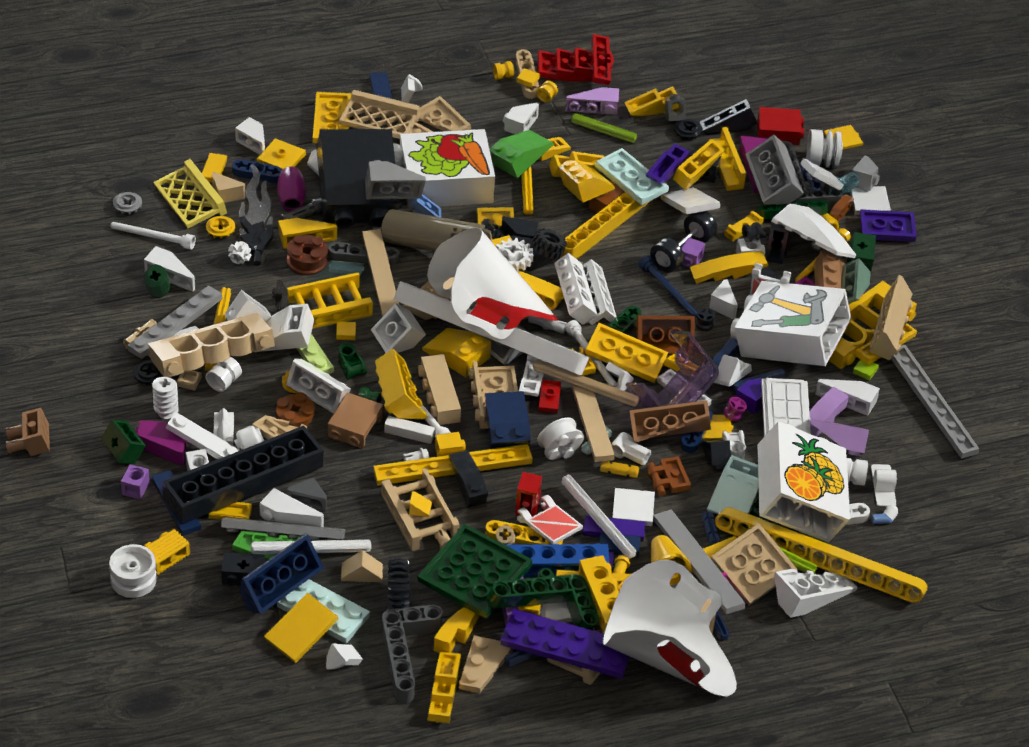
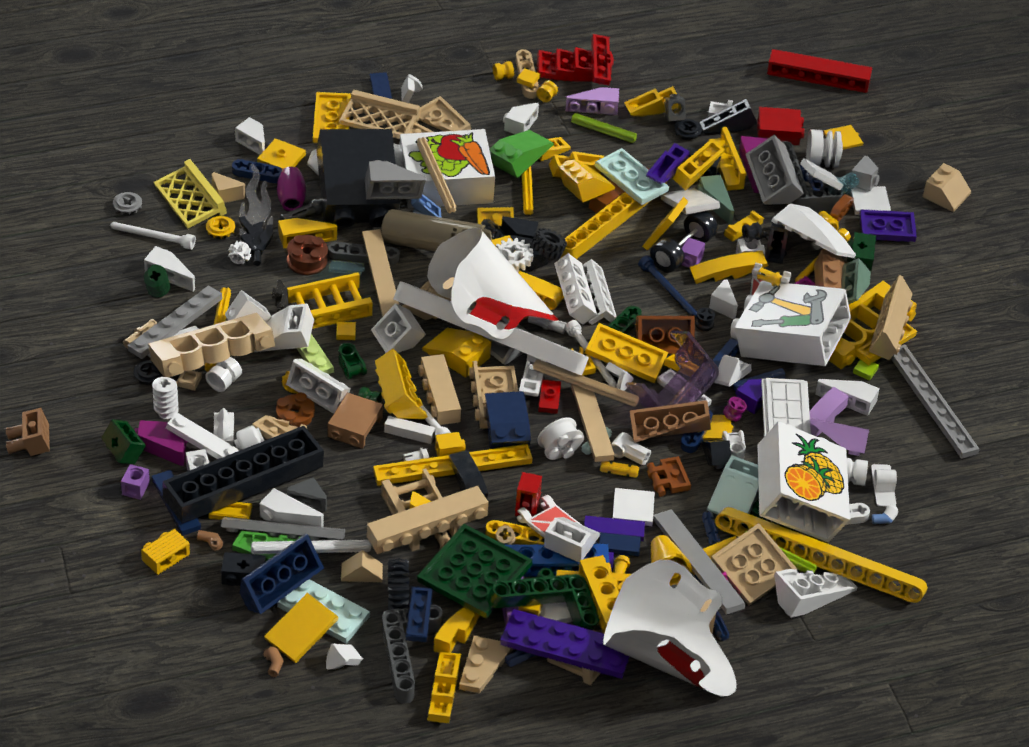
white wheel [109,544,157,598] -> none
yellow tile [202,153,227,182] -> none
white axle [561,474,636,559] -> none
dark green beam [757,200,828,219] -> none
none -> medium nougat arm [197,530,223,550]
none -> medium nougat arm [264,647,283,677]
none -> tan brick [367,486,489,554]
none -> dark blue tile [406,587,432,642]
none -> tan axle [417,137,456,213]
none -> white slope [544,517,600,563]
none -> yellow tile [642,197,688,250]
none -> sand green slope [696,175,734,224]
none -> white tile [708,100,733,117]
none -> yellow pin [757,267,782,286]
none -> red brick [767,49,872,93]
none -> tan slope [923,163,971,212]

